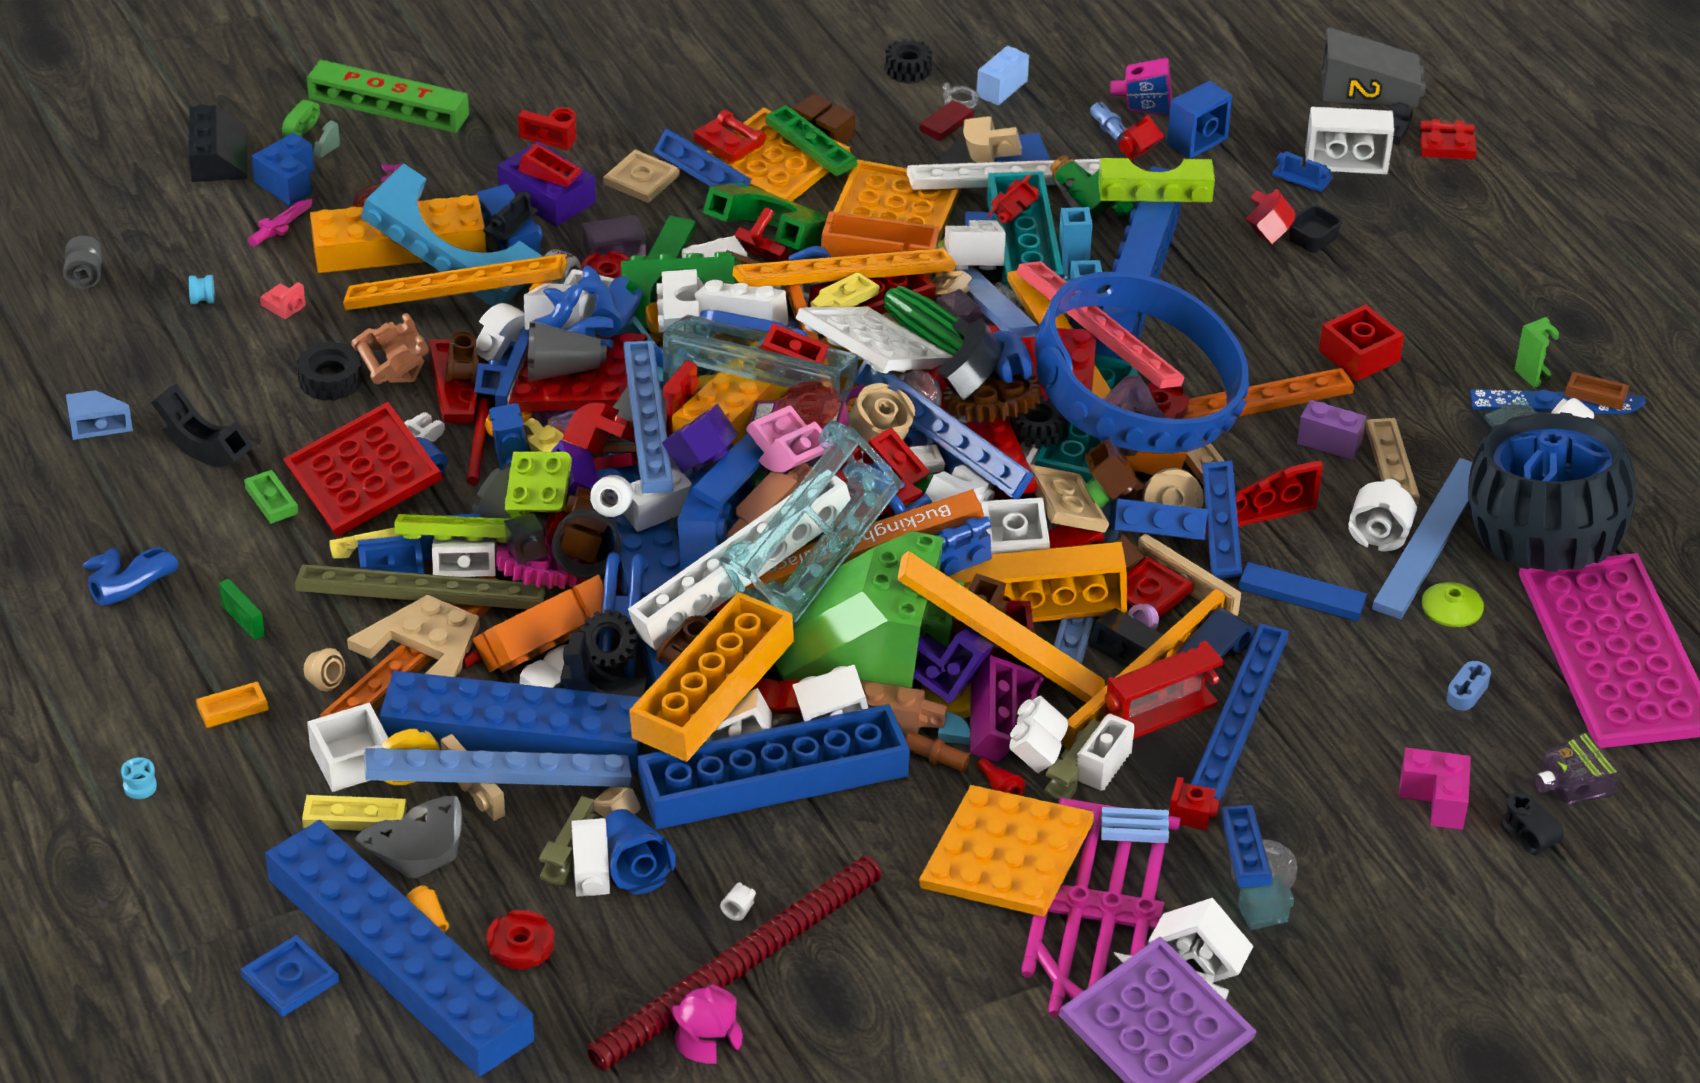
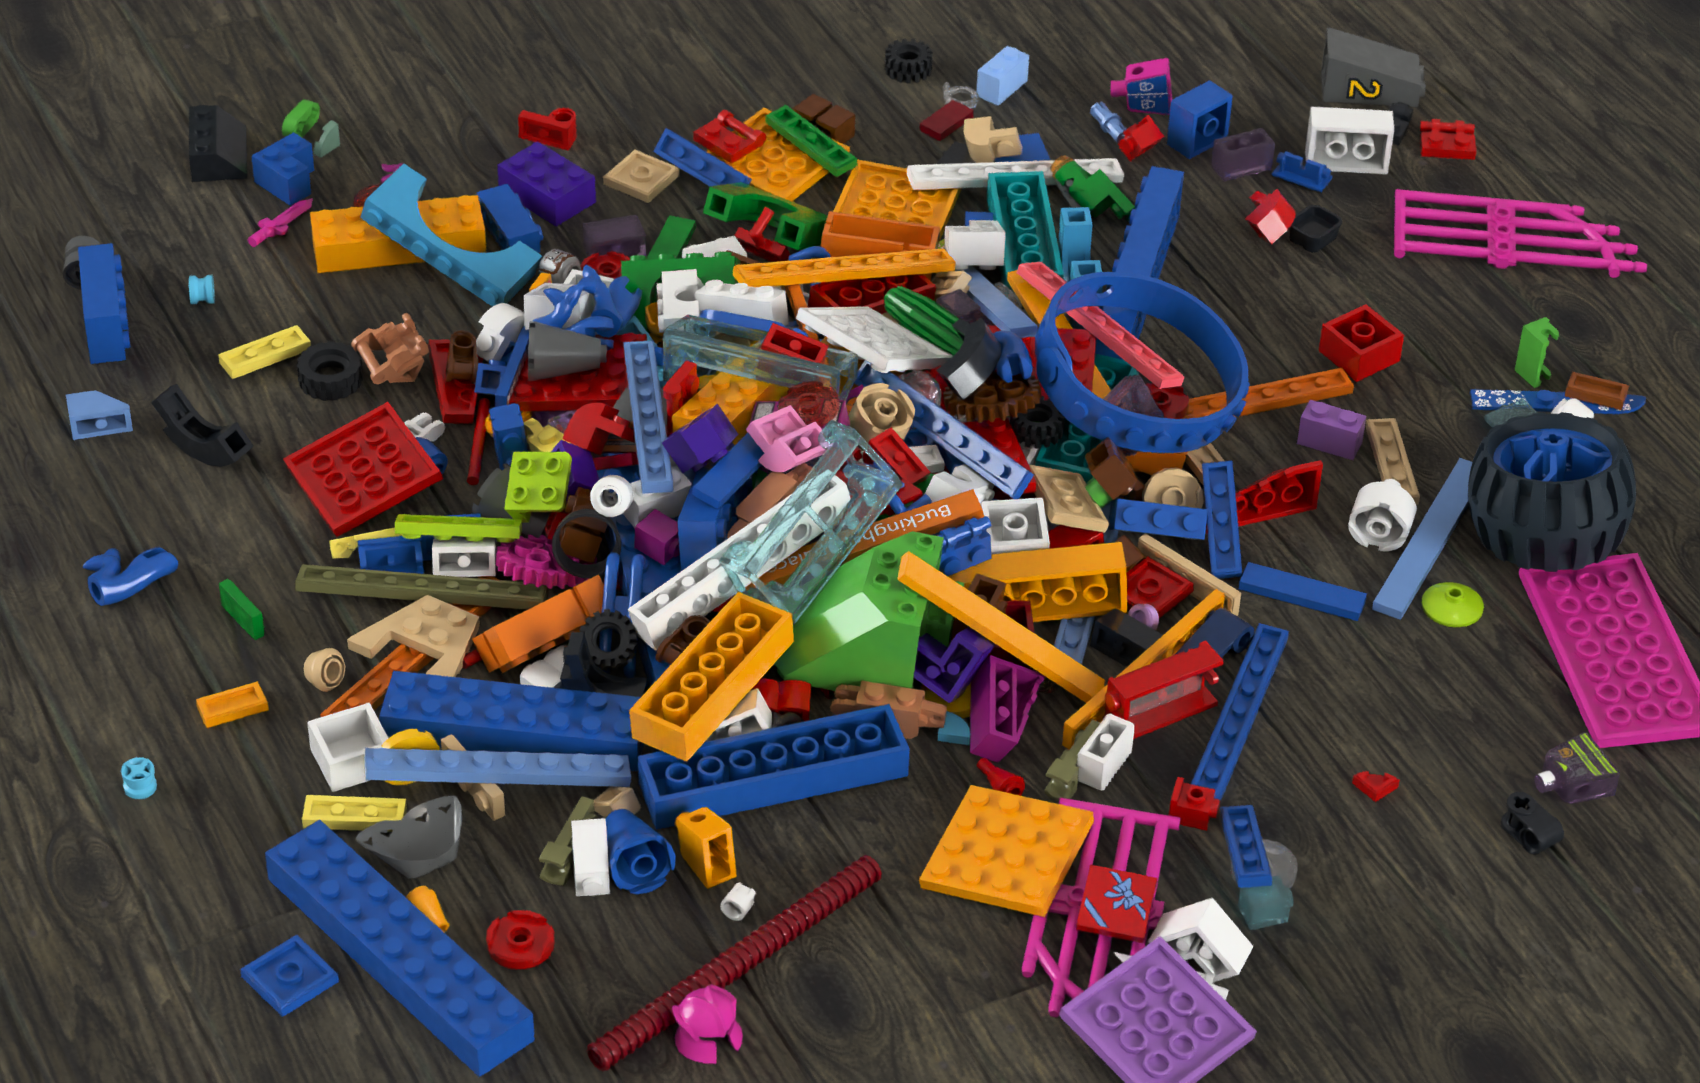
bright green plate [244,470,298,524] -> none
coral bracket [260,282,306,320] -> none
bright green brick [307,60,469,133] -> none
light orange tile [343,254,567,310] -> none
black hinge [483,191,539,241] -> none
black brick [504,513,548,564] -> none
red slope [518,143,582,188] -> none
white brick [793,665,868,722] -> none
light yellow hinge [810,272,880,307] -> none
dark orange pin [905,730,971,773] -> none
red hinge [987,174,1039,223] -> none
white brick [1010,695,1068,773] -> none
lime arch [1098,158,1215,202] -> none
light blue tile [1101,807,1169,843] -> none
dark pink brick [1399,747,1471,830] -> none
medium blue beam [1446,661,1491,711] -> none
none -> blue brick [78,243,131,364]
none -> light yellow plate [218,325,311,379]
none -> magenta brick [634,509,680,565]
none -> light orange torso [675,807,737,889]
none -> red tile [1076,864,1157,943]
none -> clear purple brick [1211,128,1275,181]
none -> red tile [1352,771,1400,802]
none -> dark pink piece [1394,189,1647,278]

